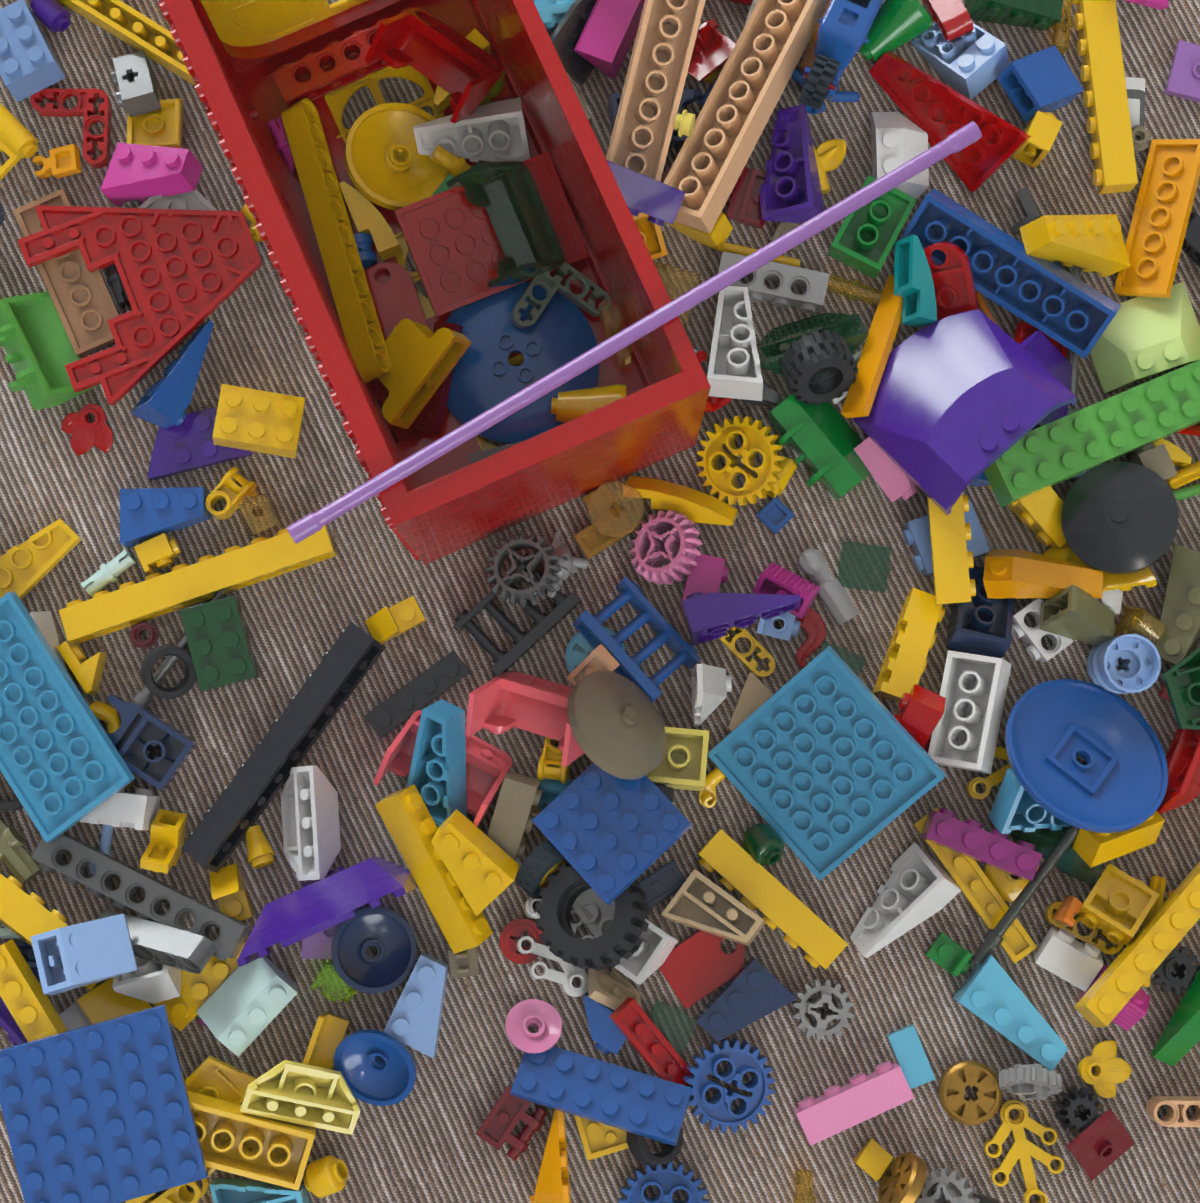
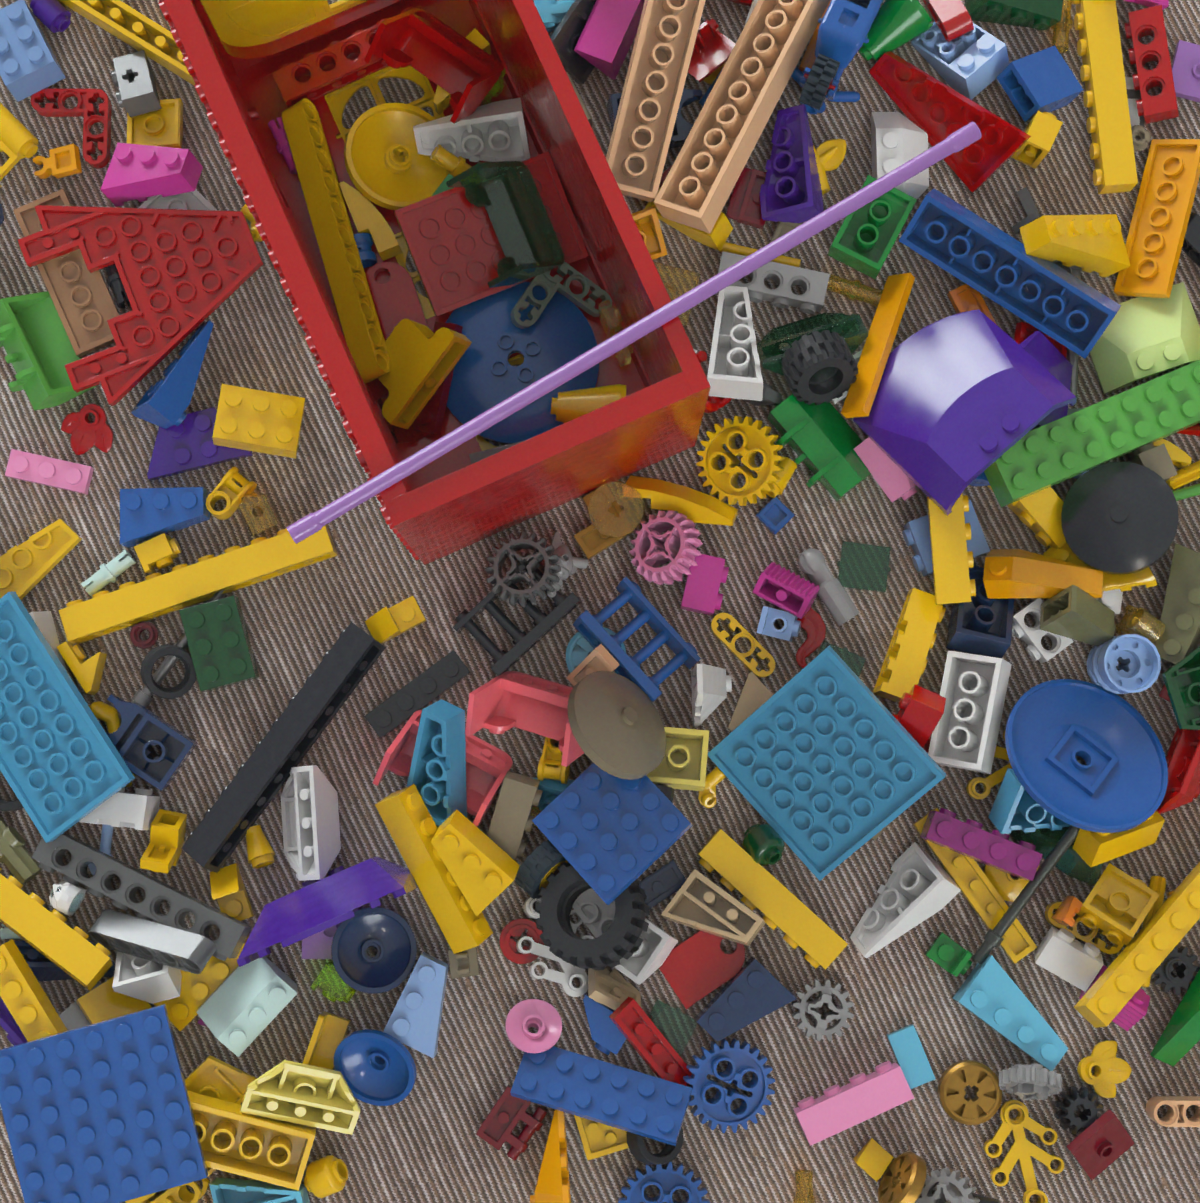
light blue slope [31,914,138,995] -> none
wedge [607,160,686,227] -> none
light yellow plate [674,109,695,137] -> none
dark purple wedge [682,592,801,646] -> none
teal slope [894,234,937,328] -> none
red tile [924,242,980,327] -> none
none -> bright pink plate [5,449,94,494]
none -> white rock [49,881,86,916]
none -> red brick [1124,5,1179,124]

